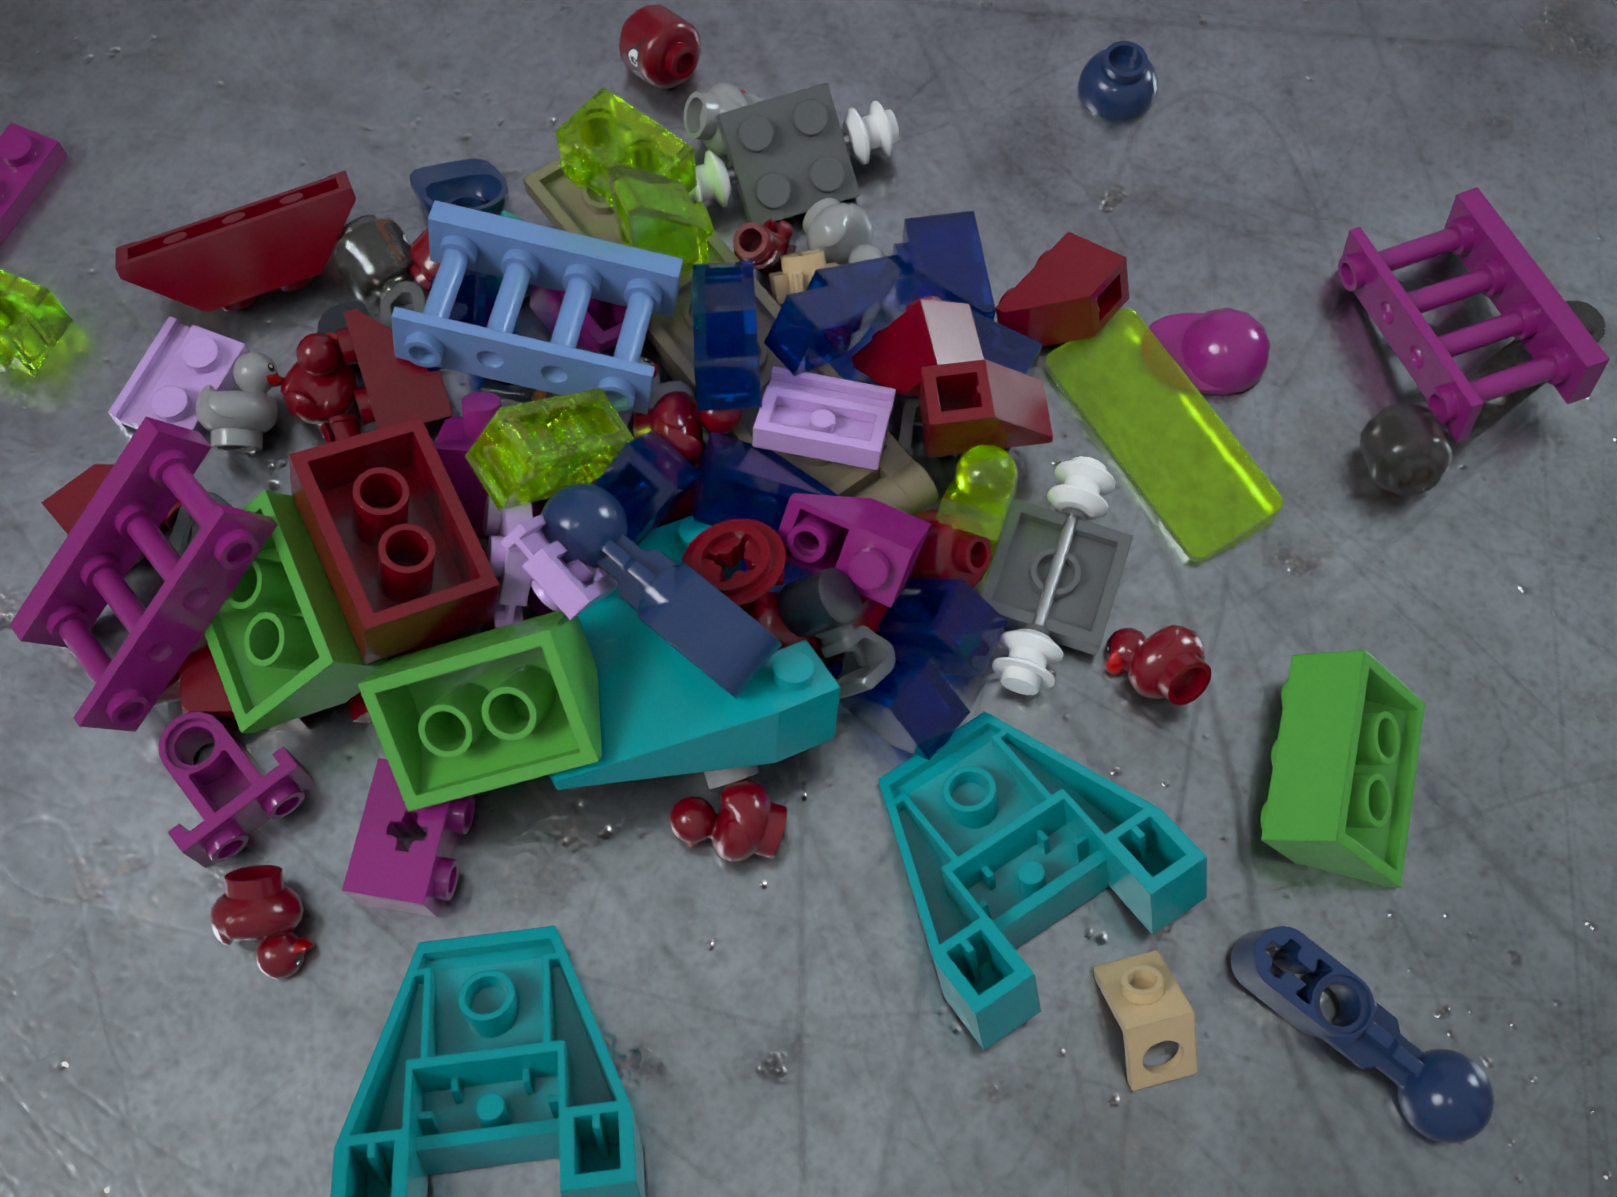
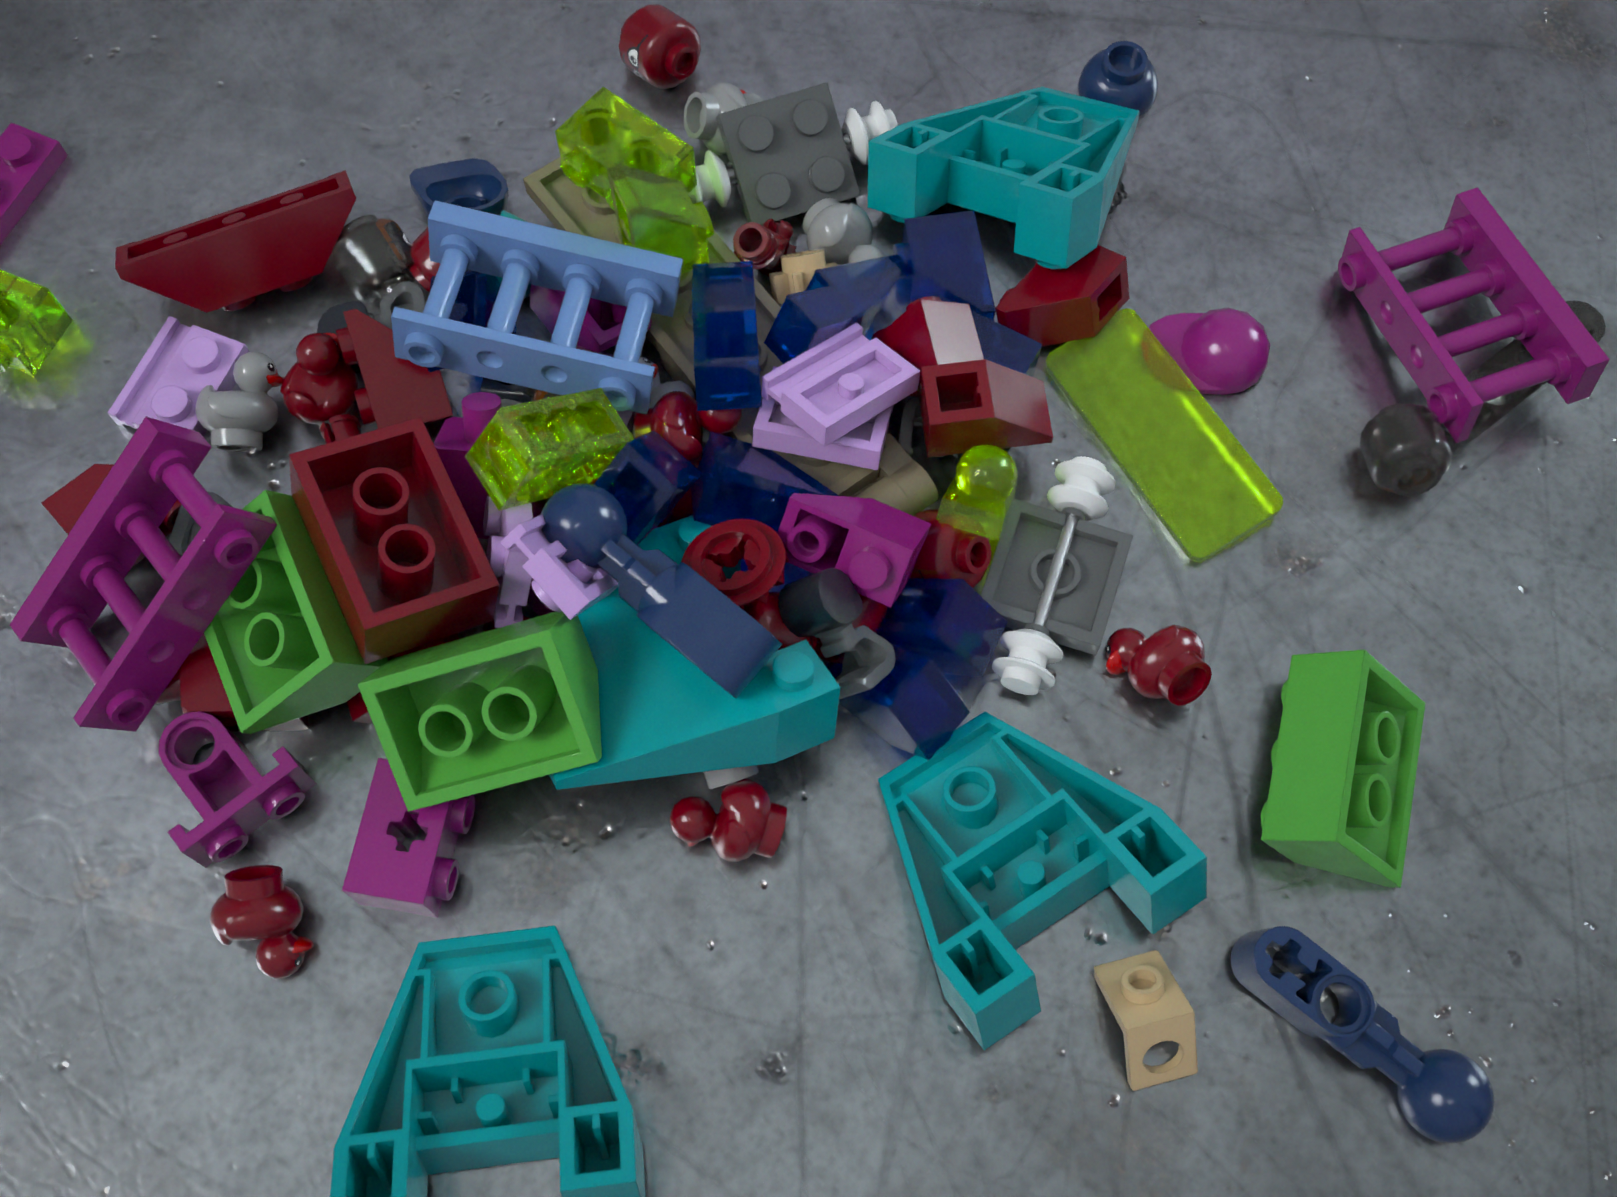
none -> lavender plate [761,323,920,447]
none -> teal wedge [868,87,1139,269]

